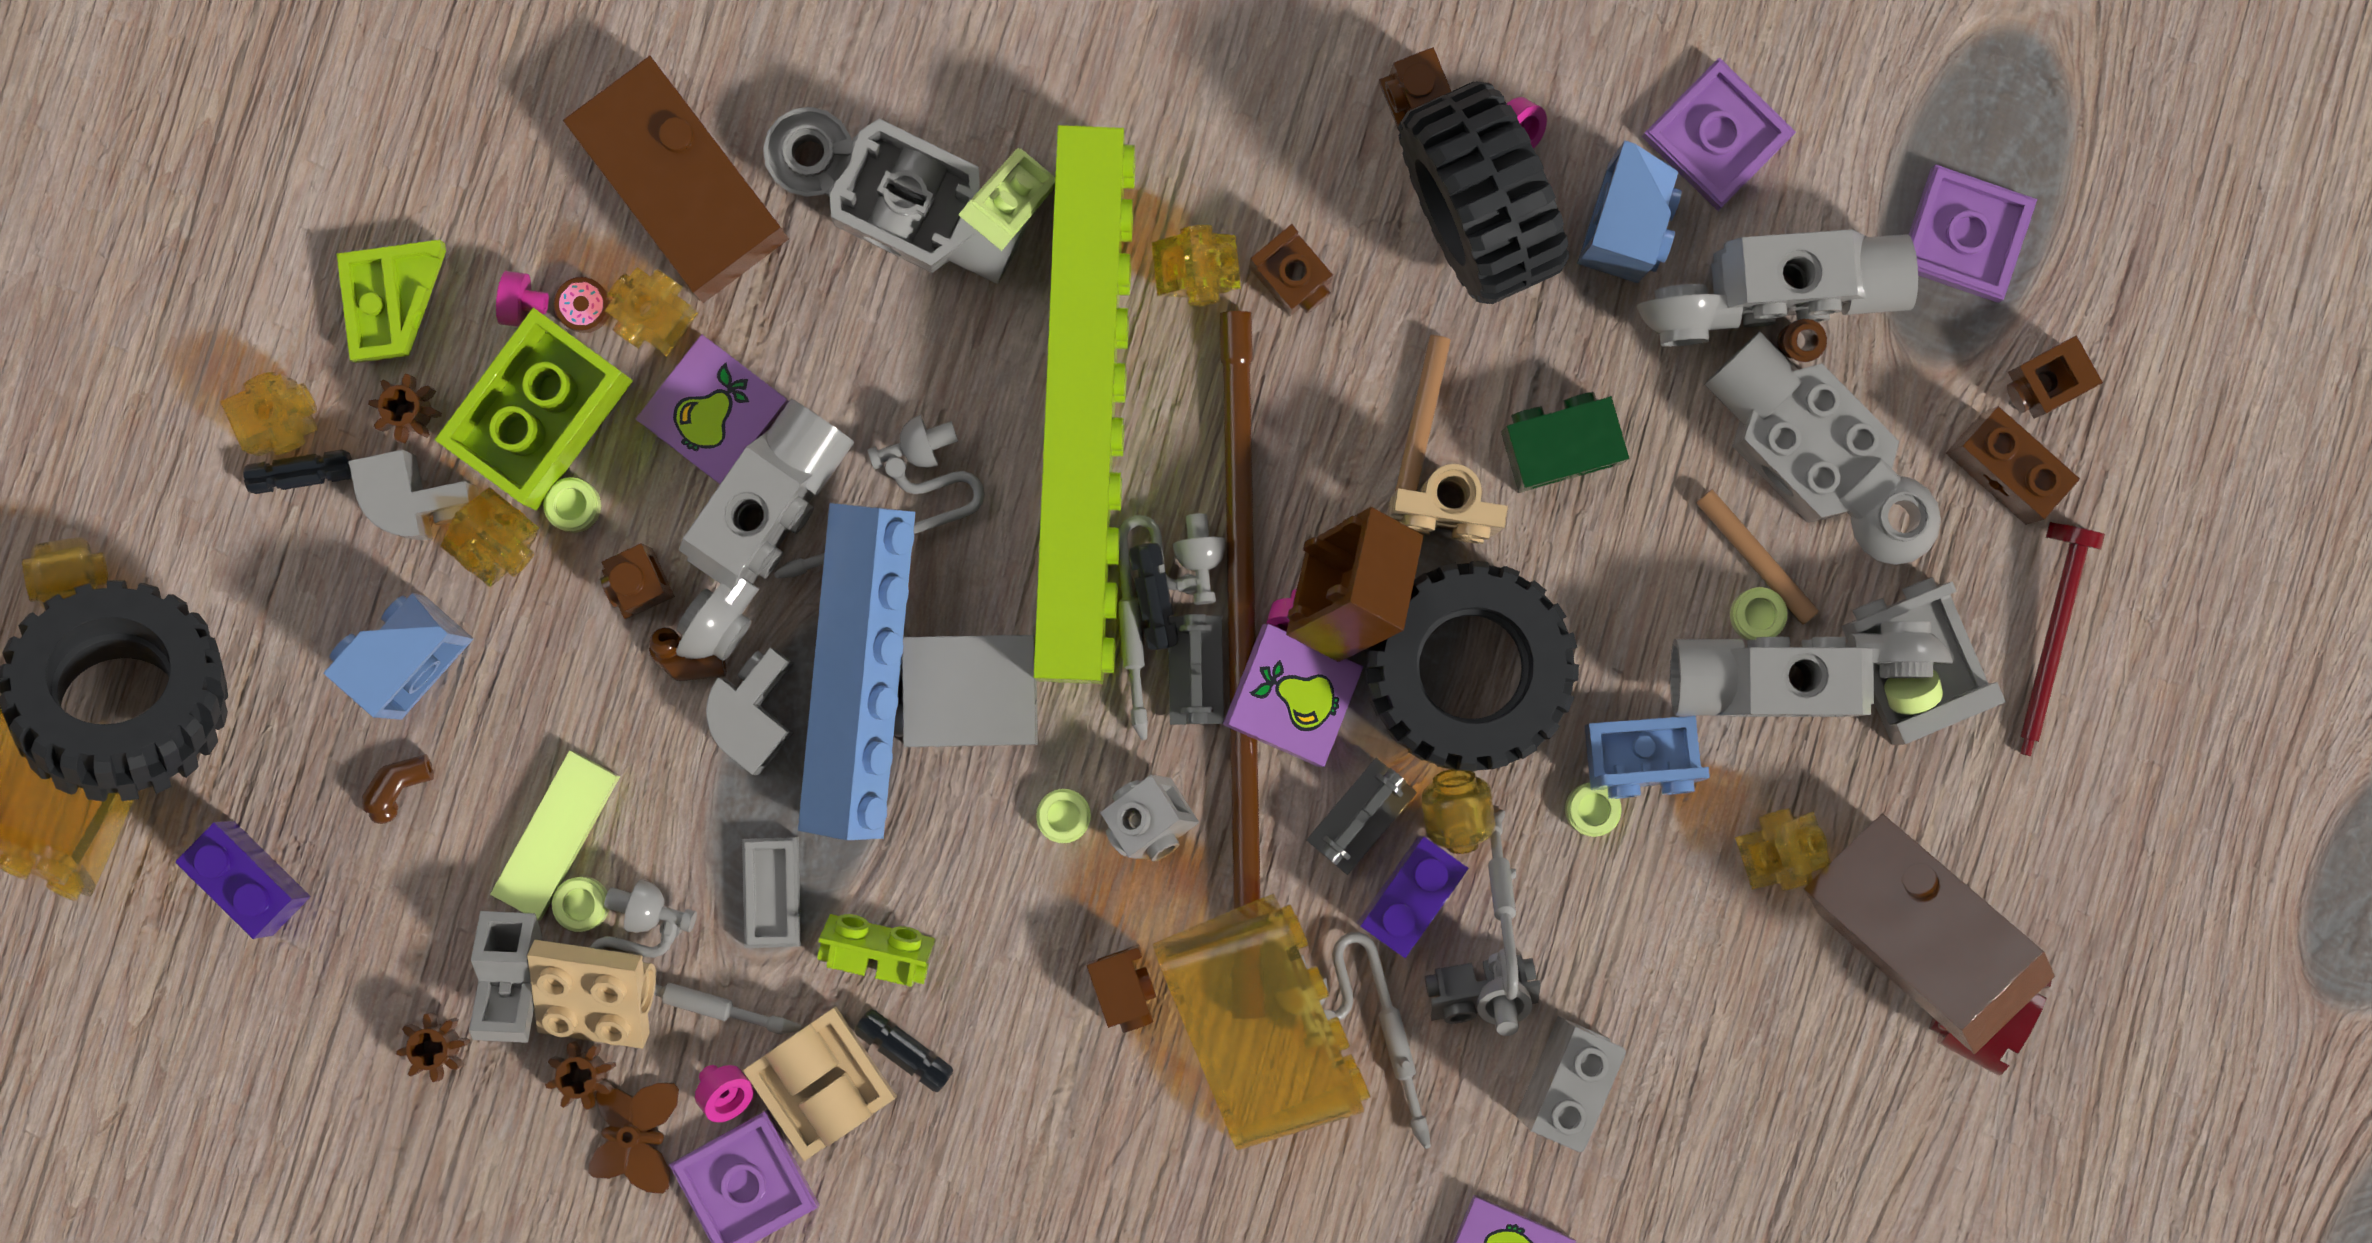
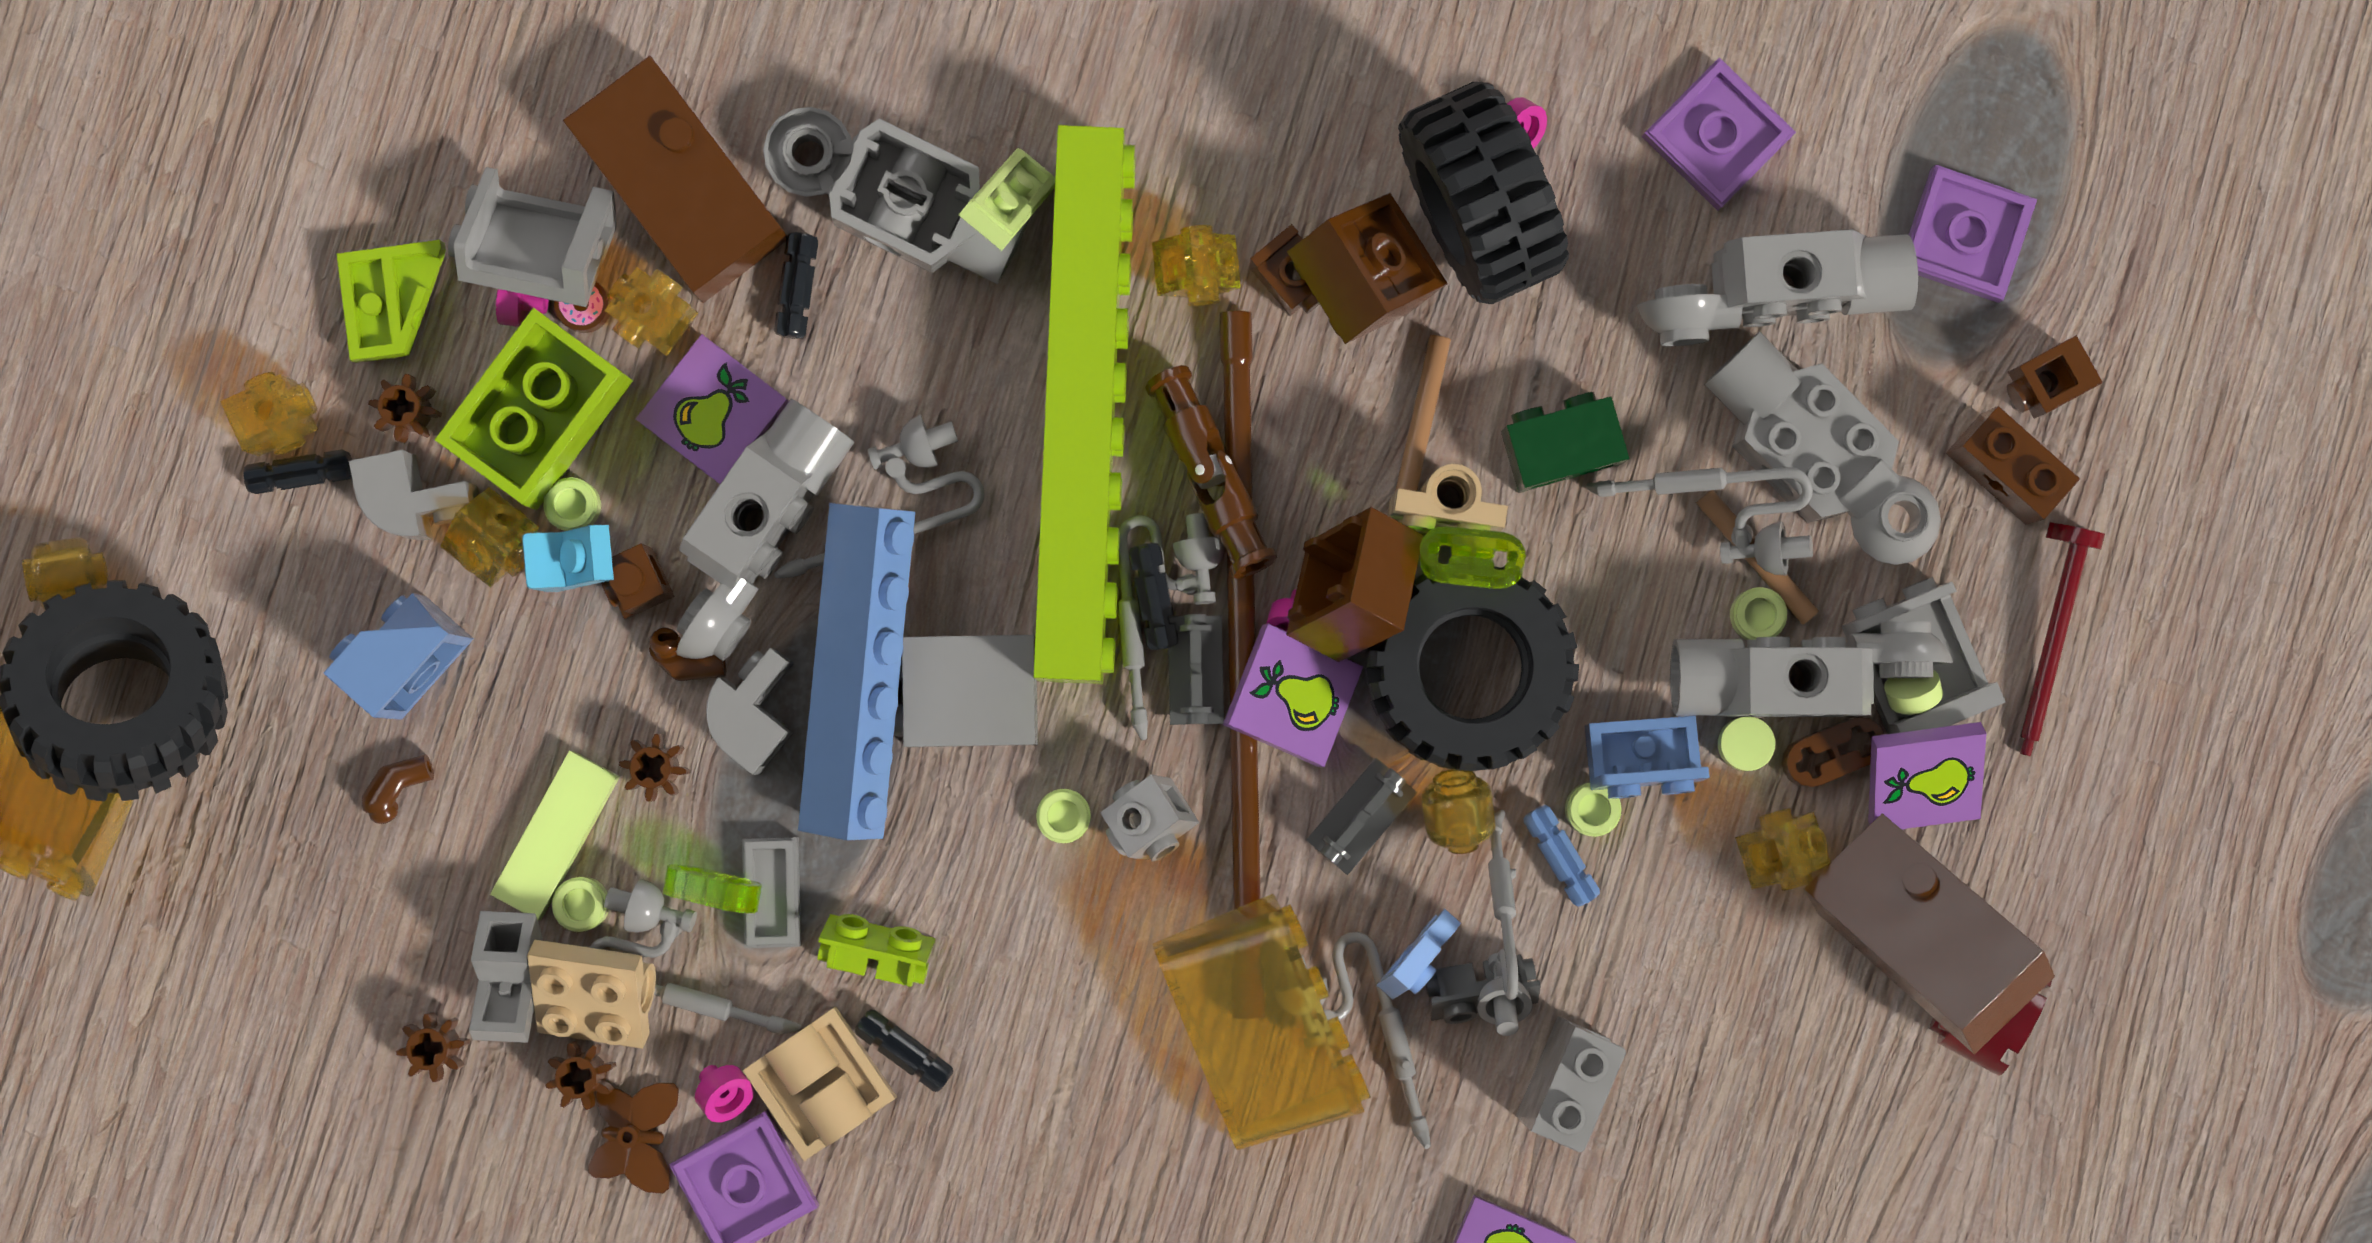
dark purple brick [175,821,311,939] -> none
reddish brown brick [1086,944,1157,1033] -> none
dark purple brick [1356,835,1469,958] -> none
reddish brown brick [1379,47,1451,131] -> none
medium blue slope [1577,141,1682,283] -> none
reddish brown pin [1777,319,1827,362] -> none
none -> light grey panel [448,167,617,307]
none -> medium azure slope [522,525,614,592]
none -> reddish brown gear [618,734,691,802]
none -> clear neon green beam [663,864,762,913]
none -> black axle [774,232,818,339]
none -> reddish brown piece [1145,365,1277,579]
none -> reddish brown container [1287,193,1448,344]
none -> light blue plate [1377,909,1461,1000]
none -> clear neon green beam [1419,526,1526,589]
none -> medium blue axle [1523,805,1600,907]
none -> light grey piece [1586,467,1813,575]
none -> yellowish green tile [1718,717,1775,771]
none -> reddish brown beam [1782,717,1884,787]
none -> medium lavender tile [1868,722,1987,829]

